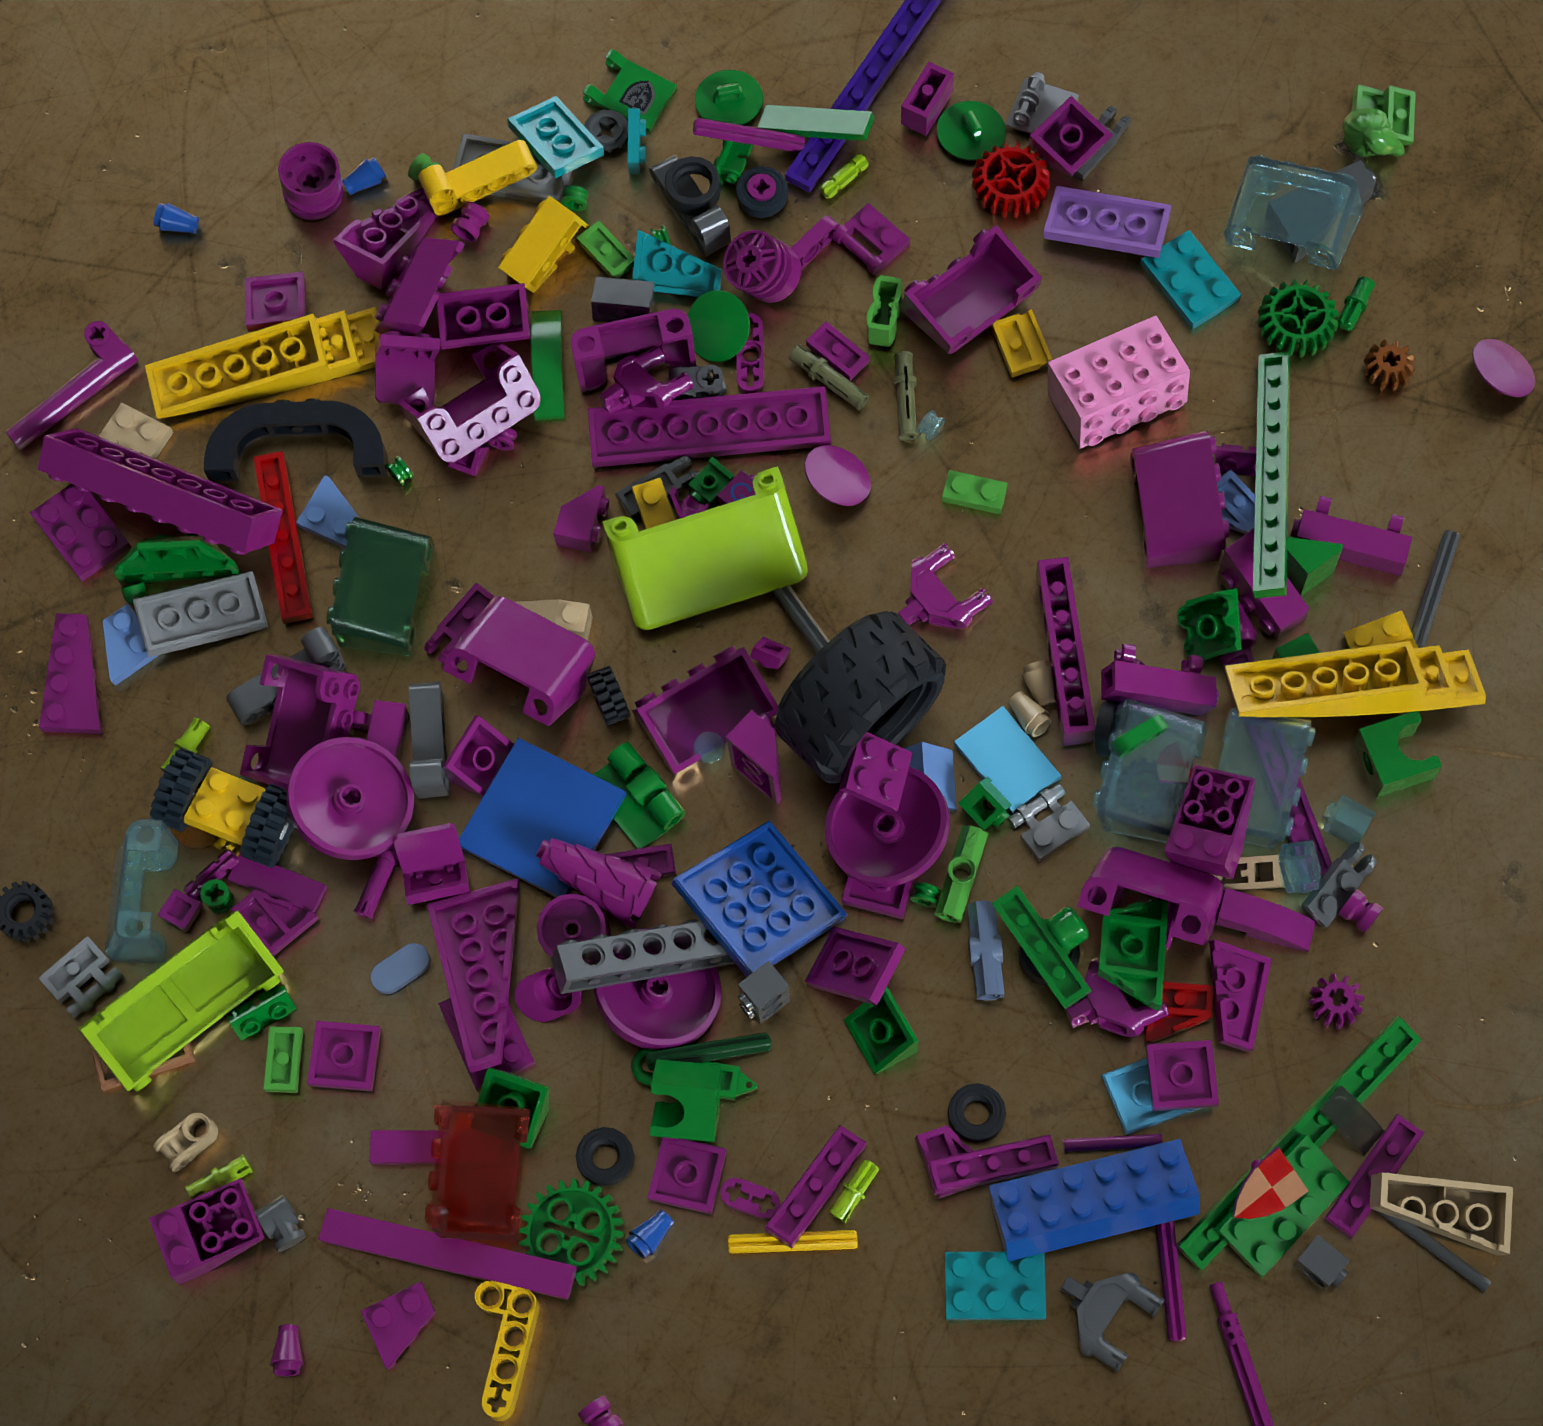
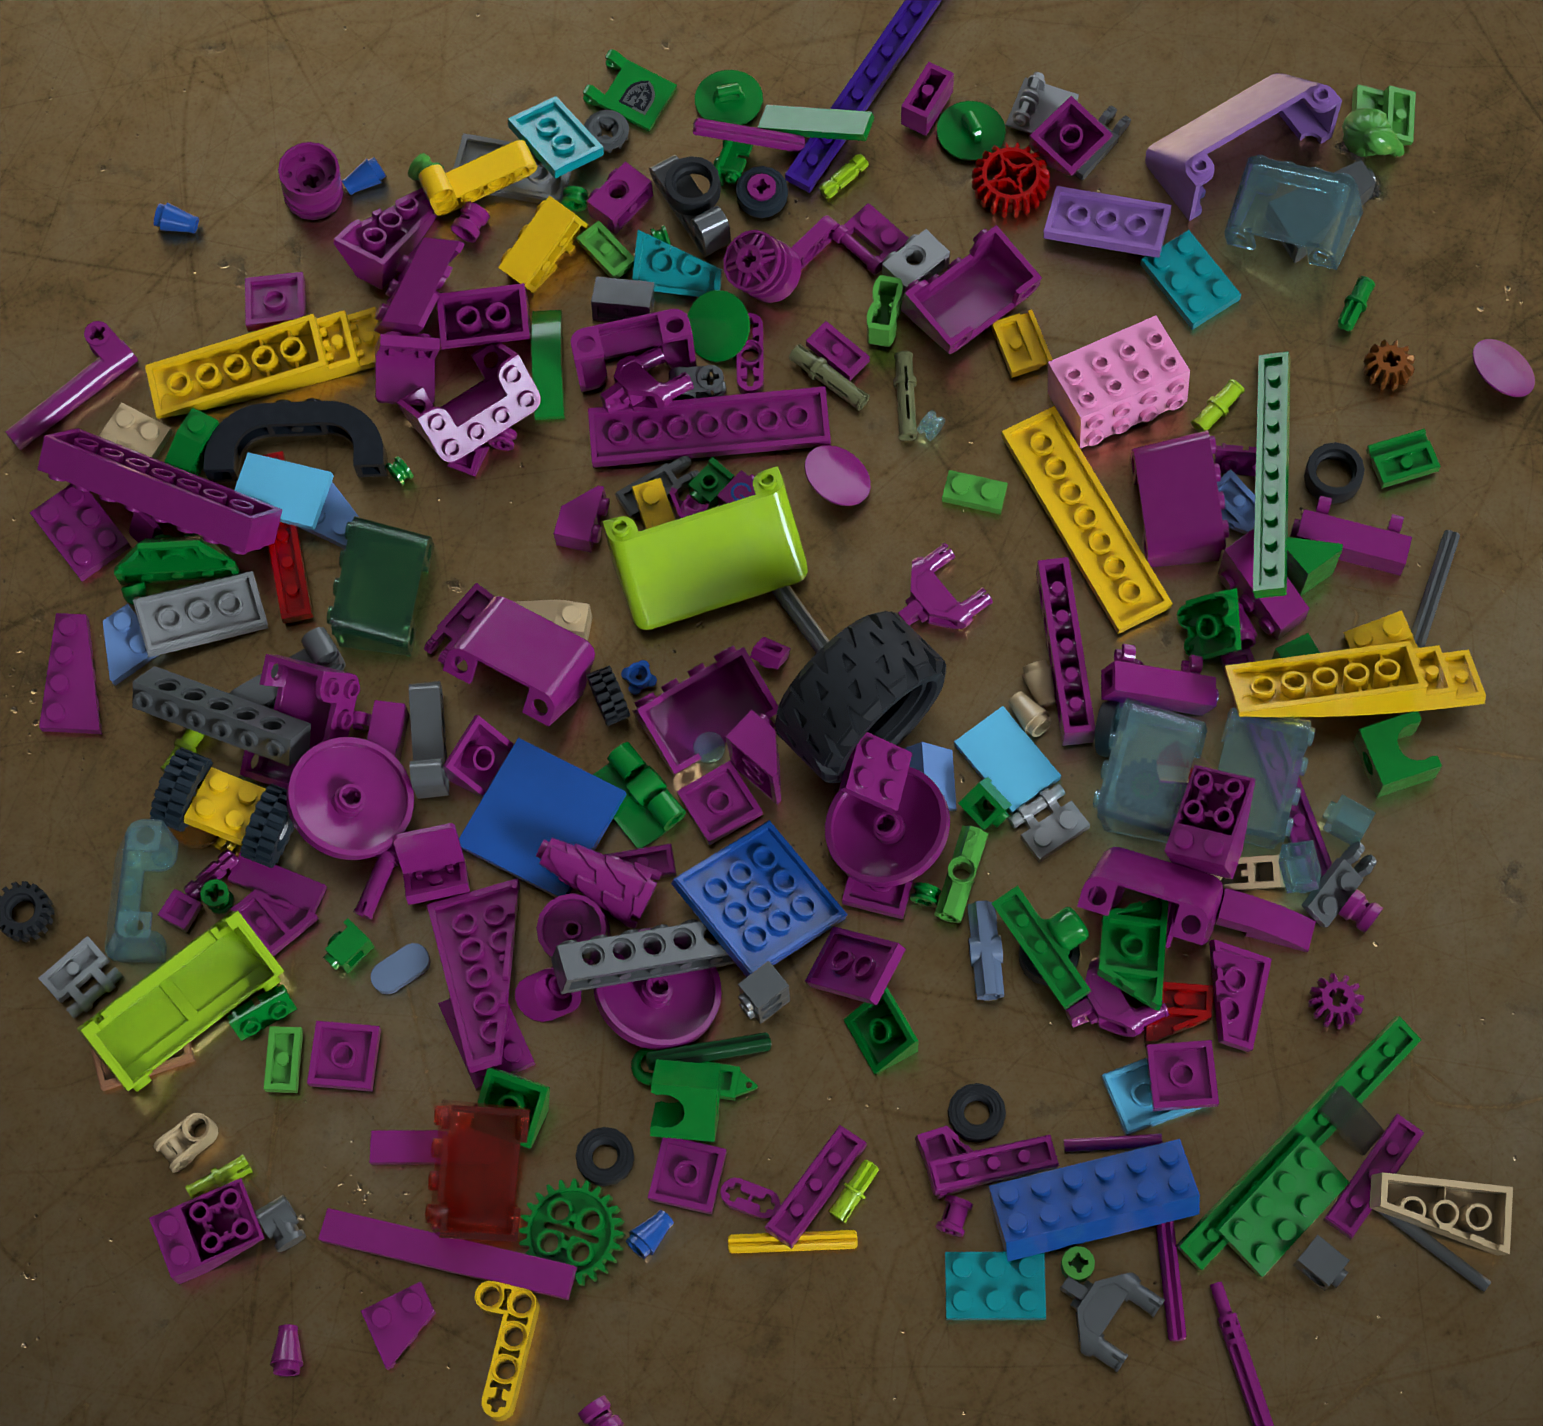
teal plate [628,108,646,174] -> none
green beam [1111,714,1169,758] -> none
shield [1233,1147,1308,1219] -> none
green gear [1257,279,1339,358] -> none
none -> magenta slope [129,512,163,543]
none -> dark grey brick [132,666,311,766]
none -> green slope [164,408,219,476]
none -> medium azure tile [234,452,334,530]
none -> green brick [323,918,374,974]
none -> magenta brick [587,162,654,235]
none -> blue plate [621,660,657,695]
none -> magenta plate [677,761,763,846]
none -> light grey brick [882,229,950,298]
none -> magenta bush [935,1195,973,1237]
none -> yellow plate [1001,406,1173,634]
none -> bright green wheel [1060,1246,1095,1283]
none -> medium lavender windscreen [1145,73,1342,221]
none -> lime pin [1191,379,1245,432]
none -> black tyre [1304,442,1365,504]
none -> green plate [1366,428,1441,488]

